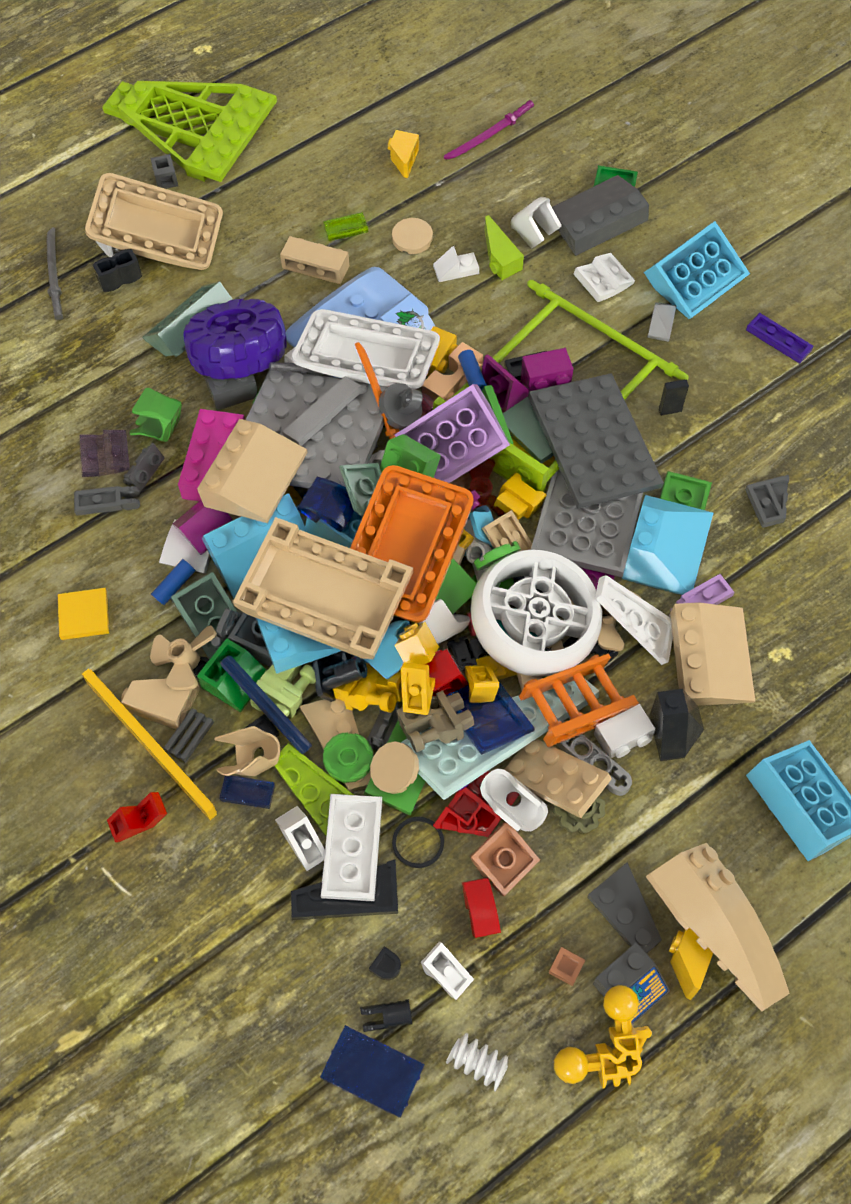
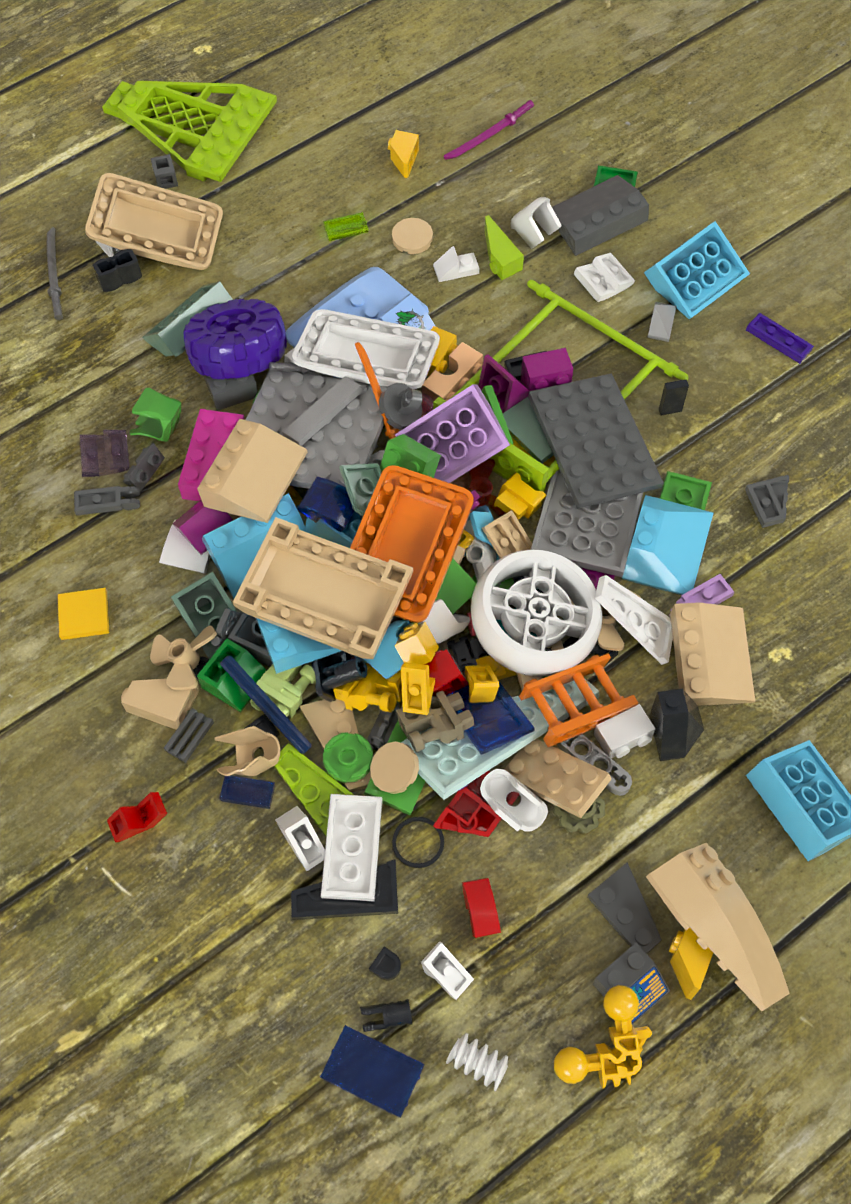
yellow tile [82,669,217,820] -> none
blue piece [151,559,196,606] -> none
tan brick [280,236,350,285] -> none
blue piece [458,350,487,391] -> none
nougat slope [470,821,540,896] -> none
bright green tile [474,541,521,571] -> none
nougat tile [549,947,585,986] -> none

